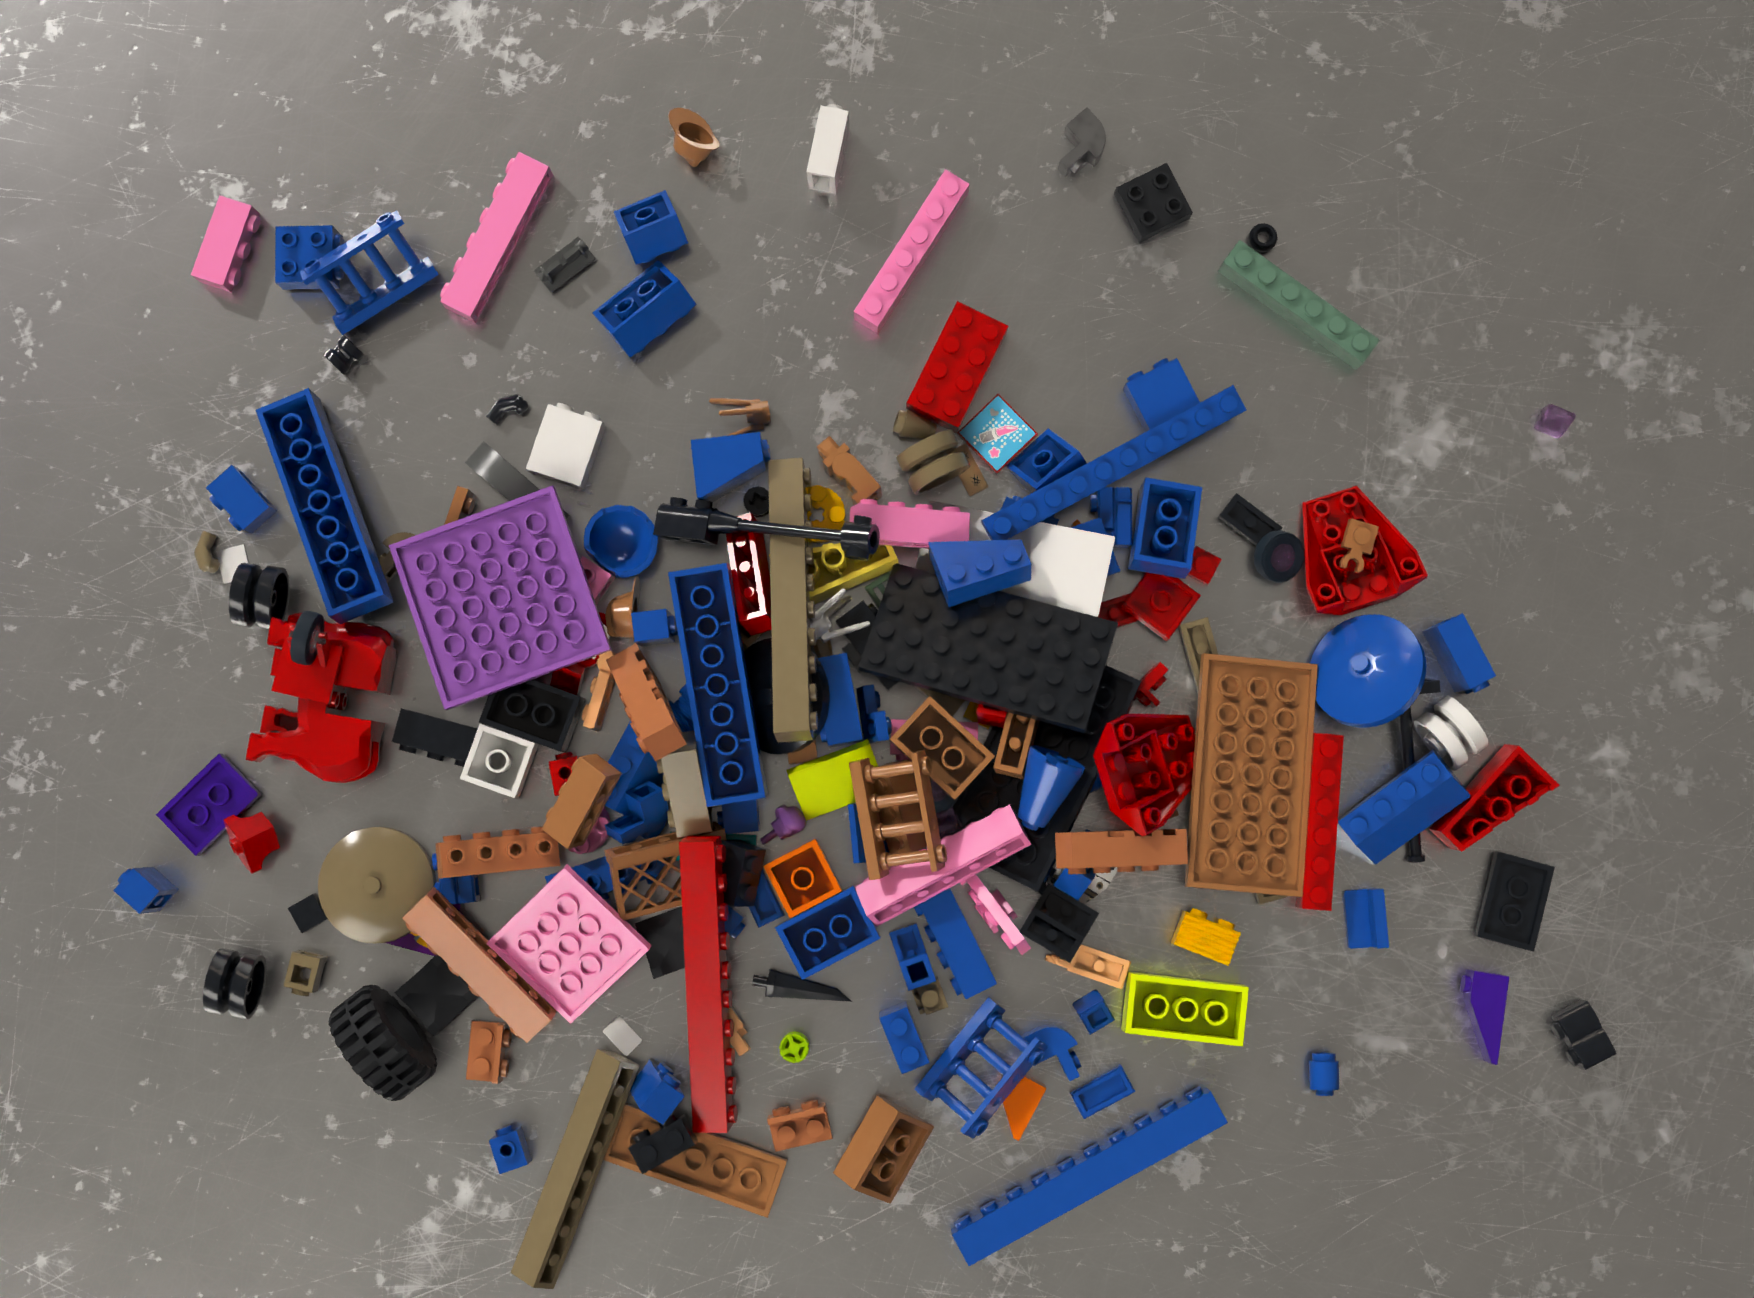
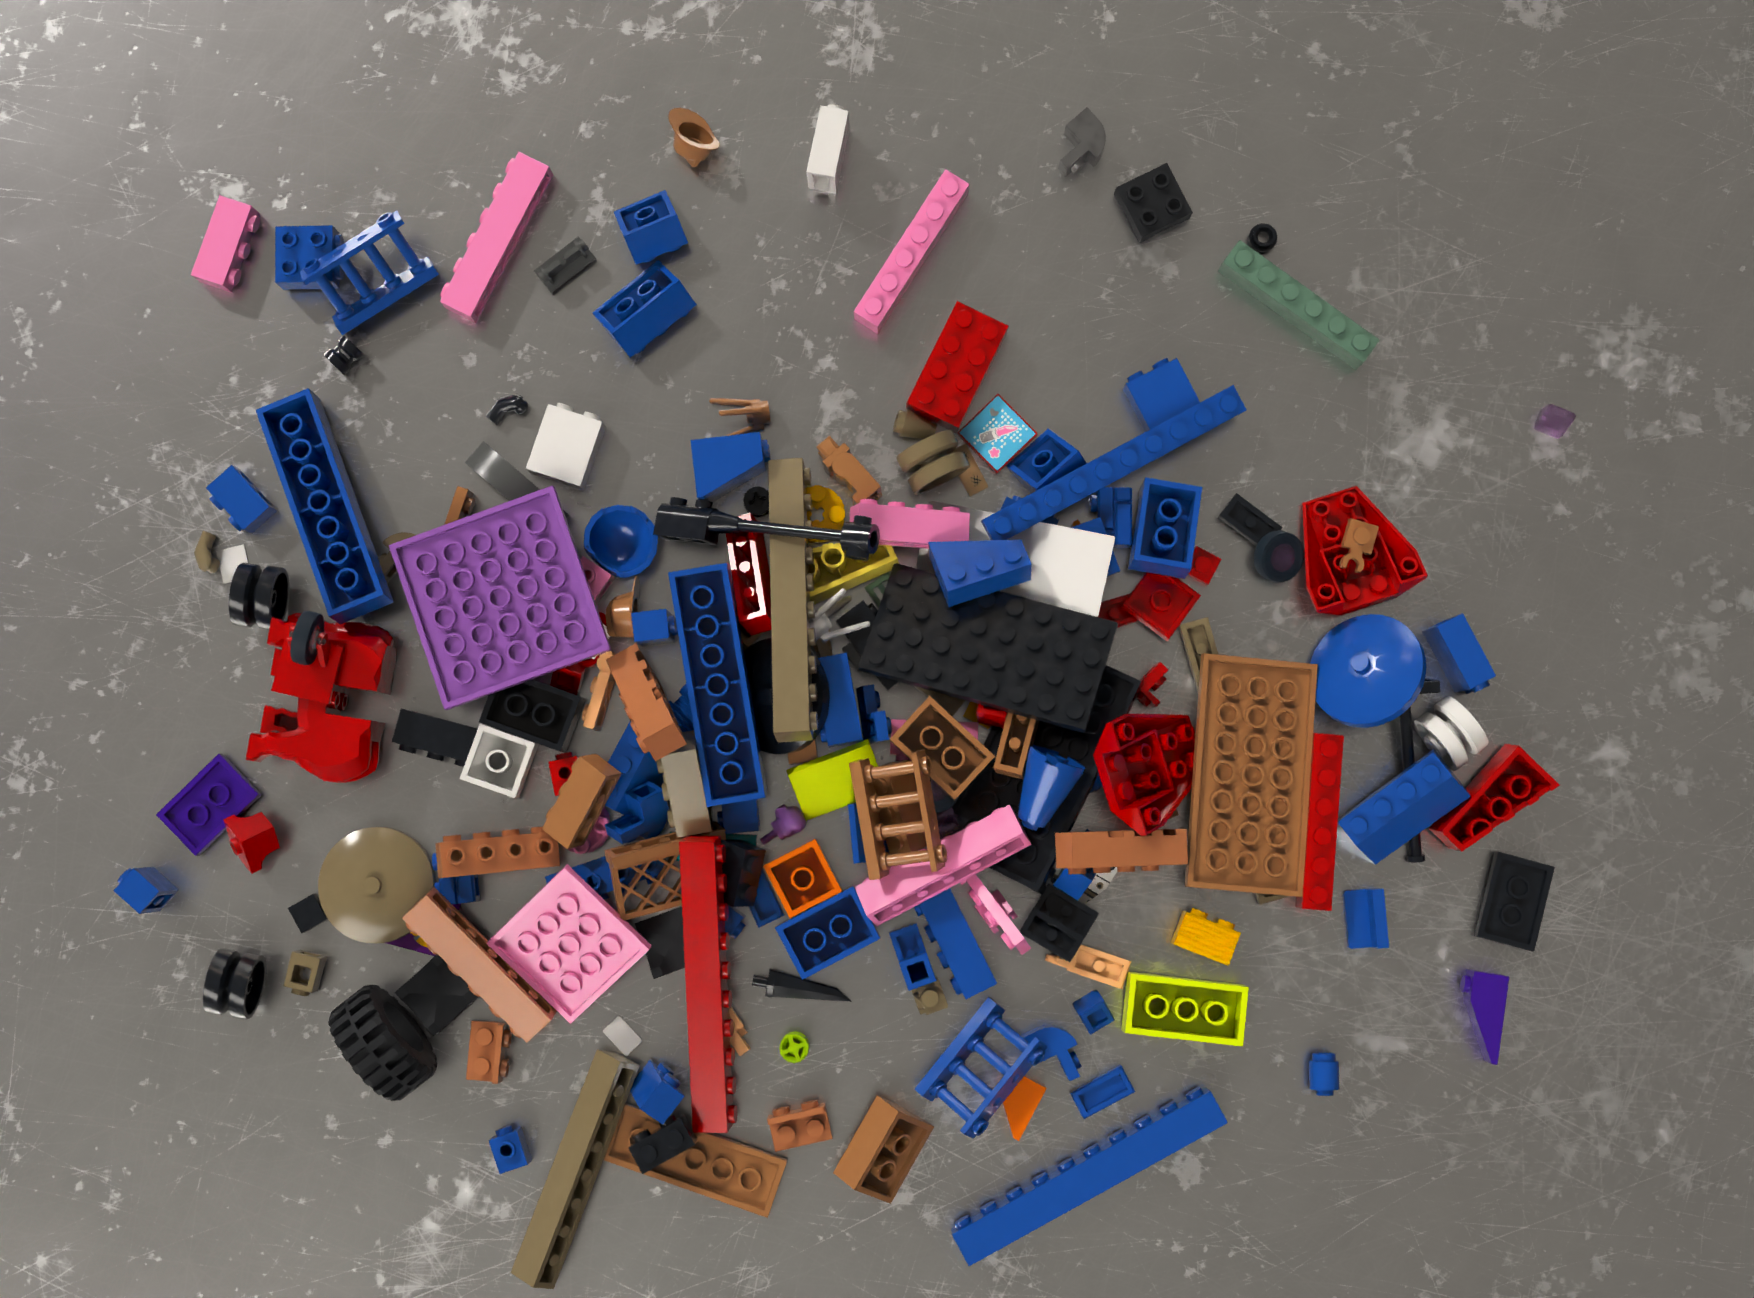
blue brick [879,1001,930,1074] -> none
black brick [1551,1000,1616,1070] -> none

